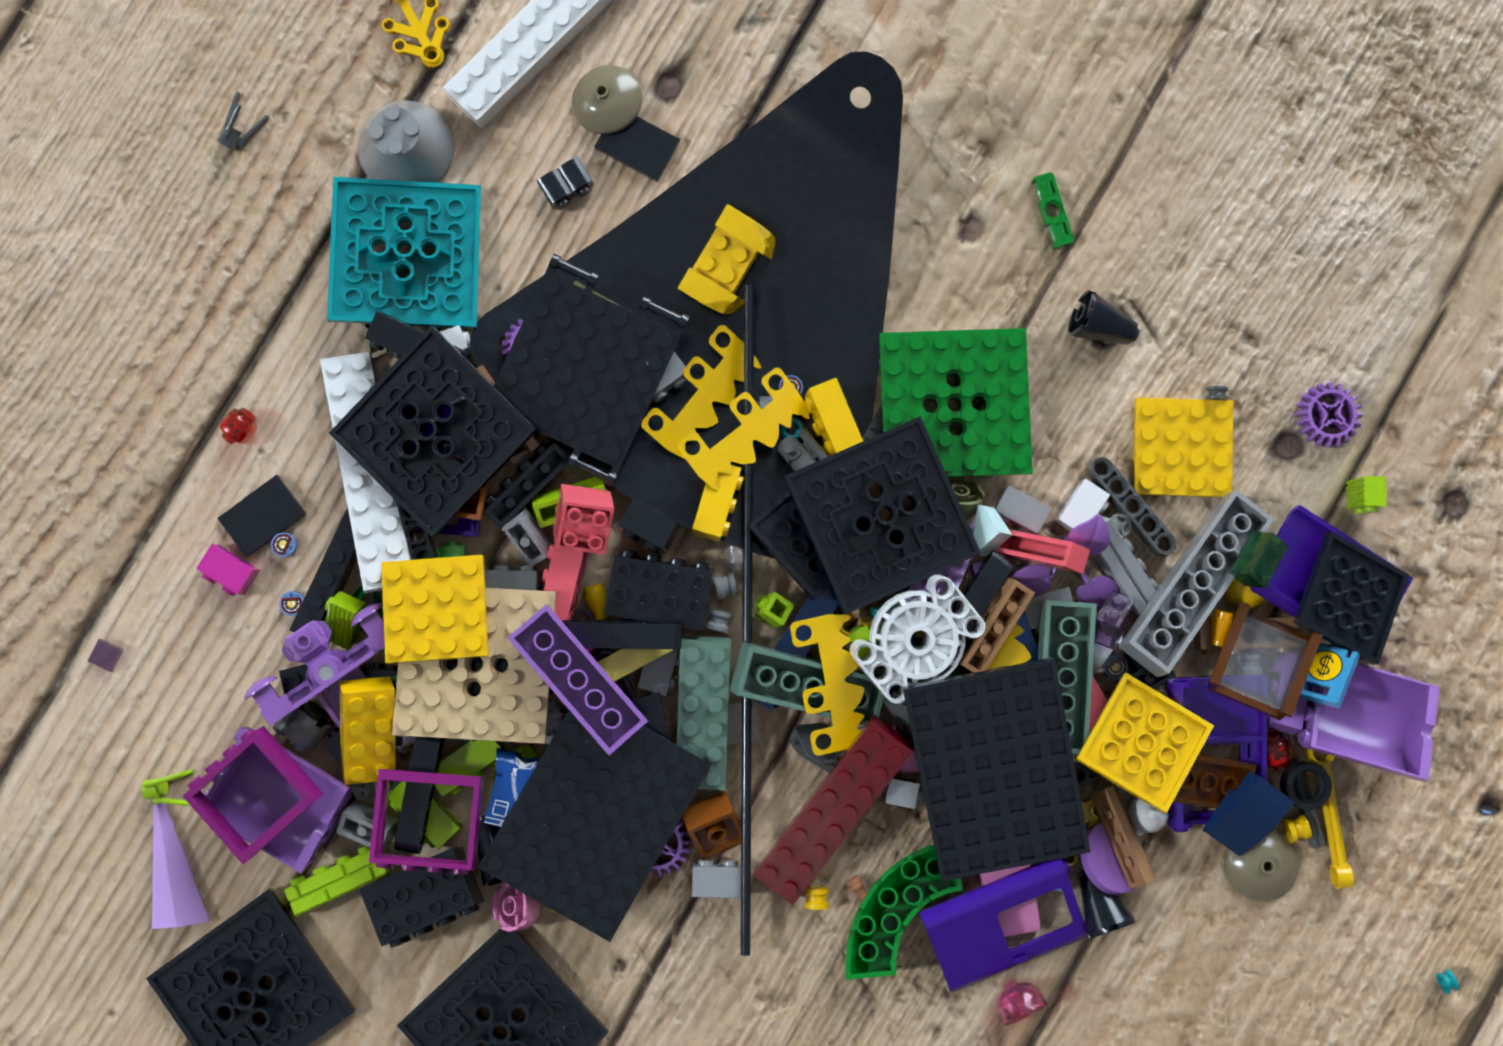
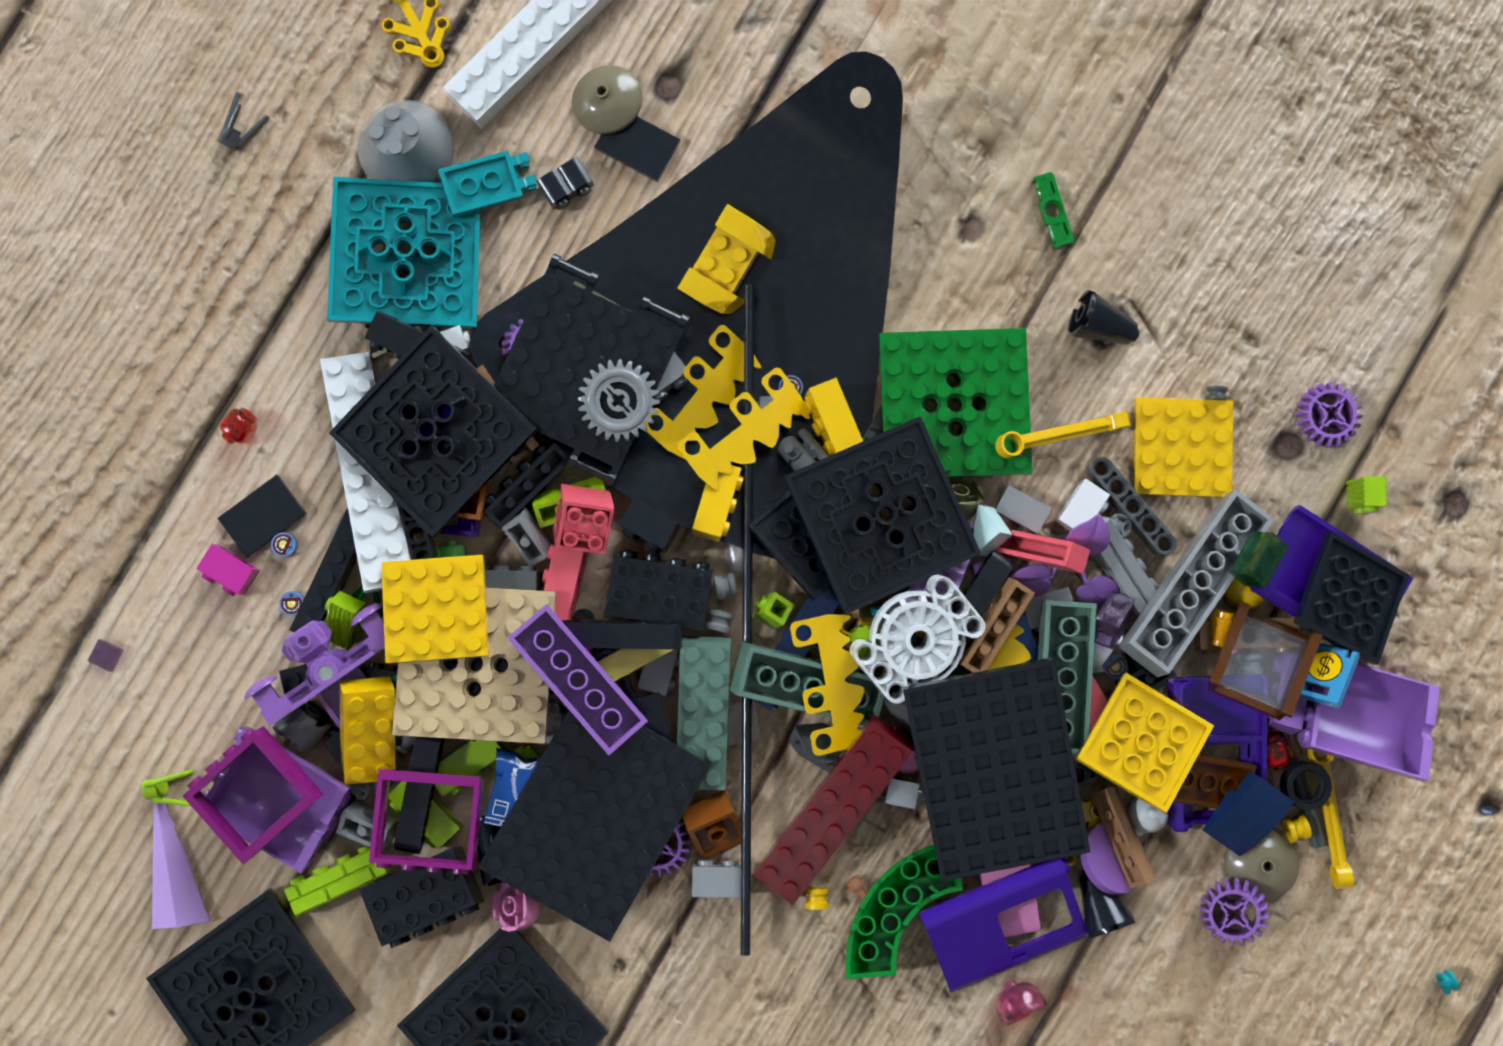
yellow cone [582,583,609,620] -> none
teal bush [780,418,803,439] -> none
none -> teal tile [438,150,537,217]
none -> light grey gear [577,359,660,442]
none -> yellow piece [995,411,1131,458]
none -> medium lavender gear [1200,878,1270,946]

